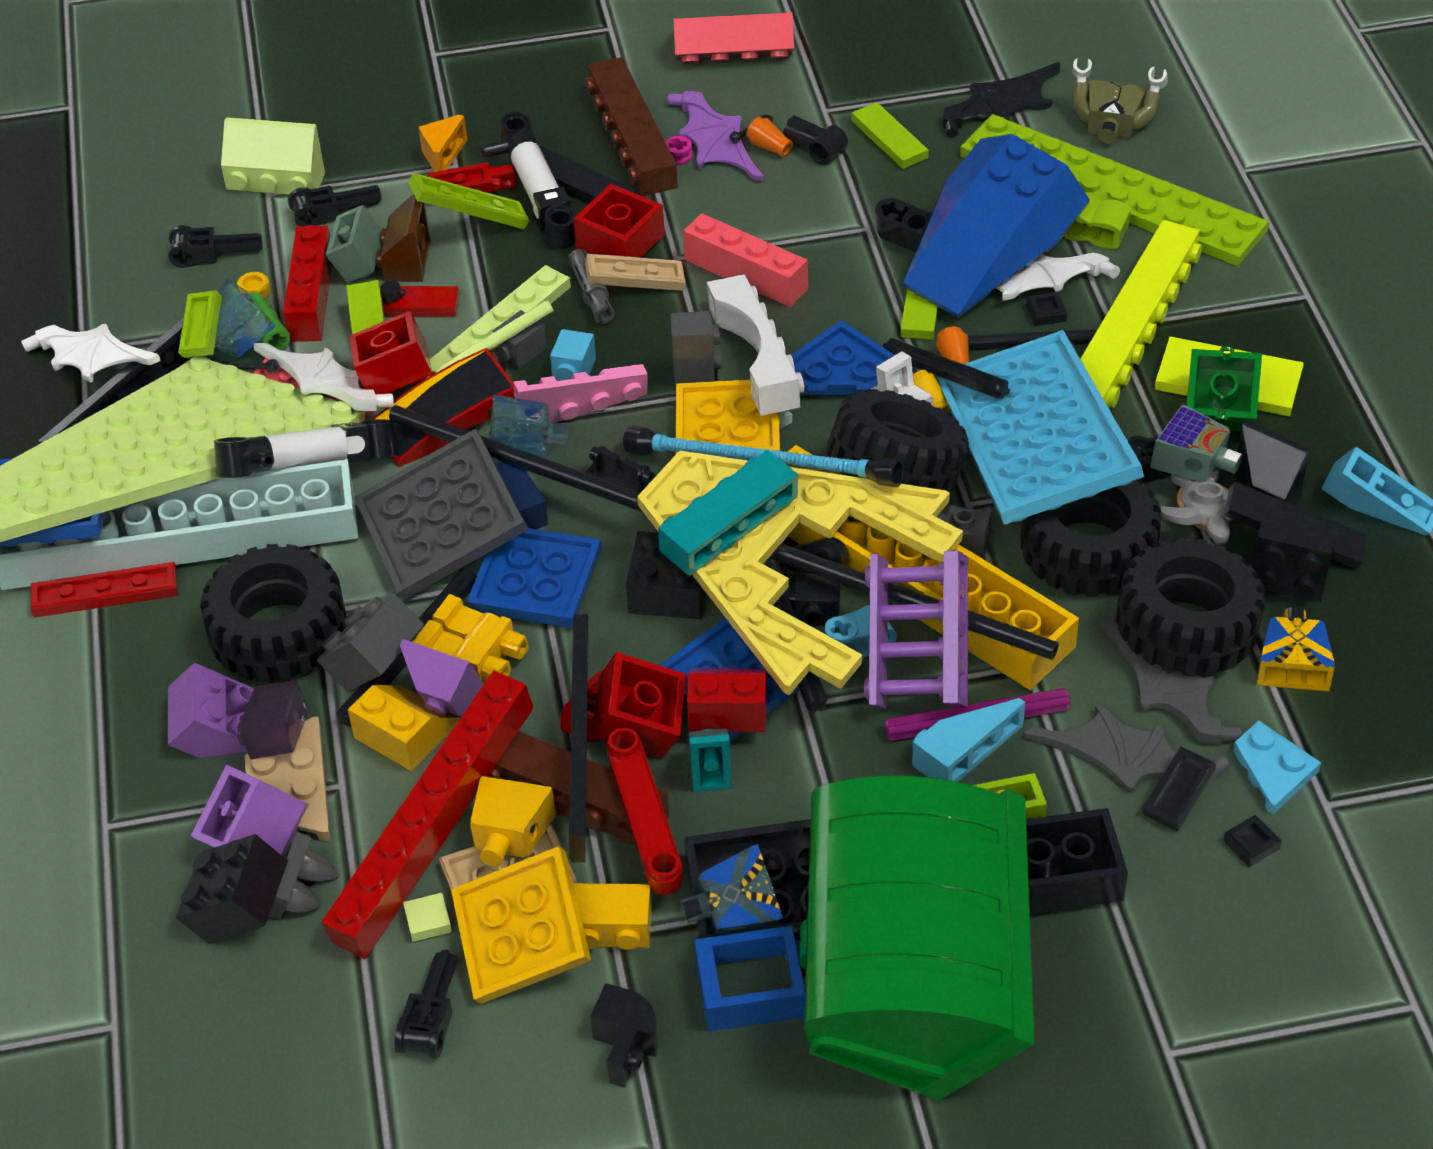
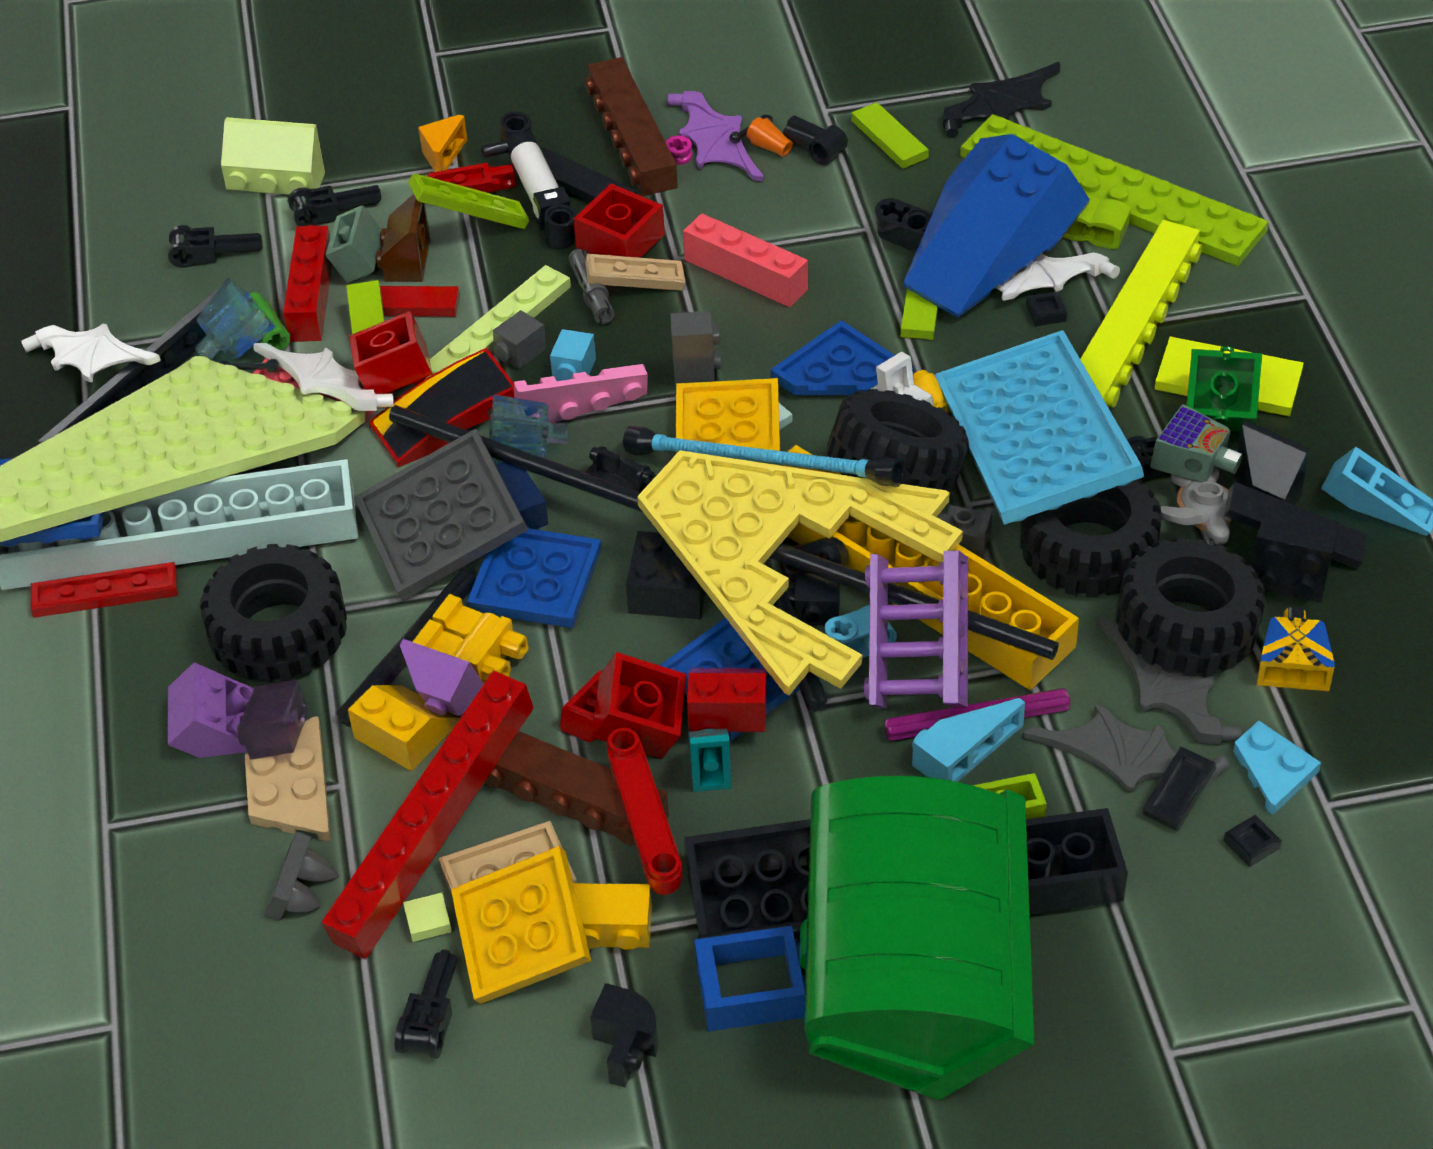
black brick [175,834,288,944] -> none
lime tile [178,290,222,358] -> none
medium lavender slope [191,765,309,856] -> none
piece [214,419,396,478] -> none
yellow tile [237,272,271,298] -> none
dark grey brick [317,593,424,692] -> none
black piece [380,280,406,303] -> none
yellowish green bar [433,300,554,373] -> none
yellow torso [470,776,556,867] -> none
black tile [569,614,589,862] -> none
teal brick [658,450,798,576] -> none
coral slope [673,12,794,64] -> none
torso [680,844,783,933] -> none
white arch [707,274,804,416] -> none
black axle [882,338,1010,399] -> none
orange cone [936,326,969,364] -> none
black bar [968,329,1098,349] -> none
olive torso [1072,58,1168,144] -> none

